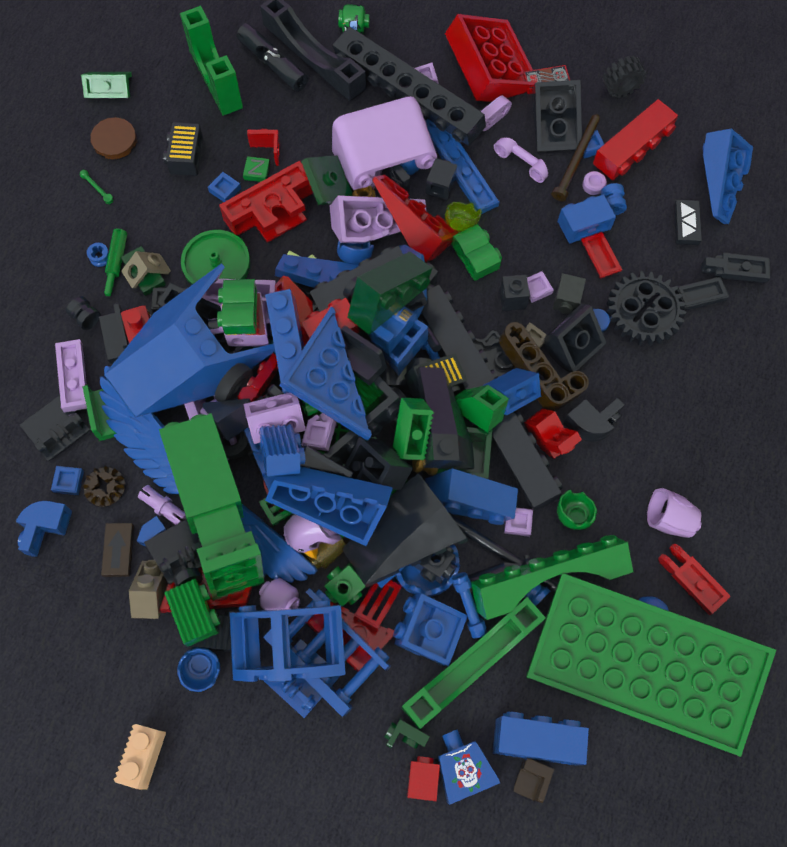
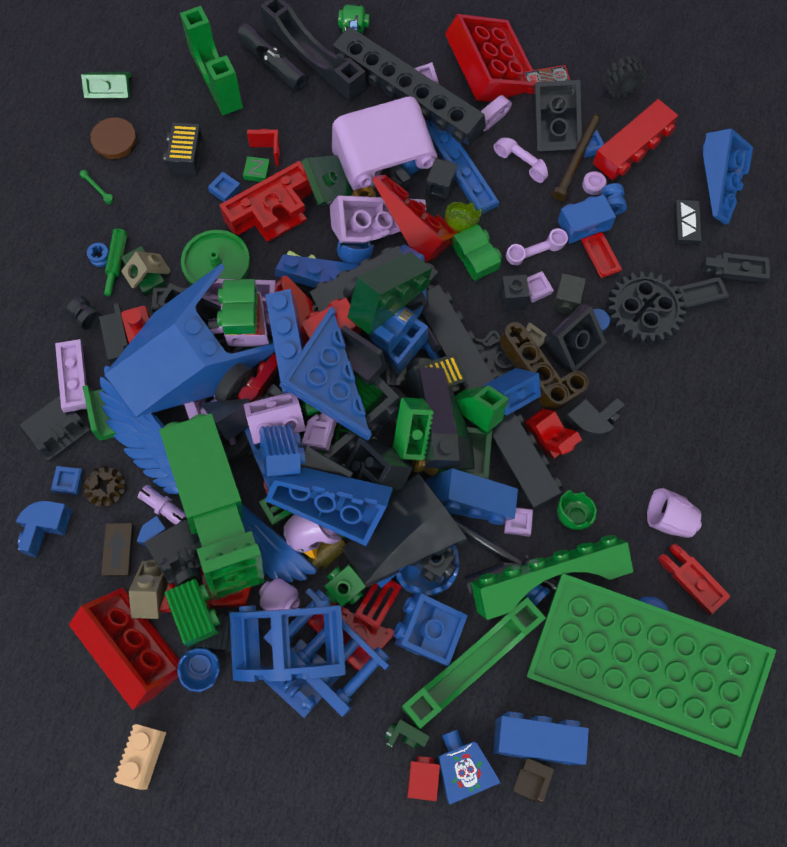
blue bar [452,572,487,638] -> none
none -> red slope [69,588,180,710]
none -> lavender bar [506,228,568,266]

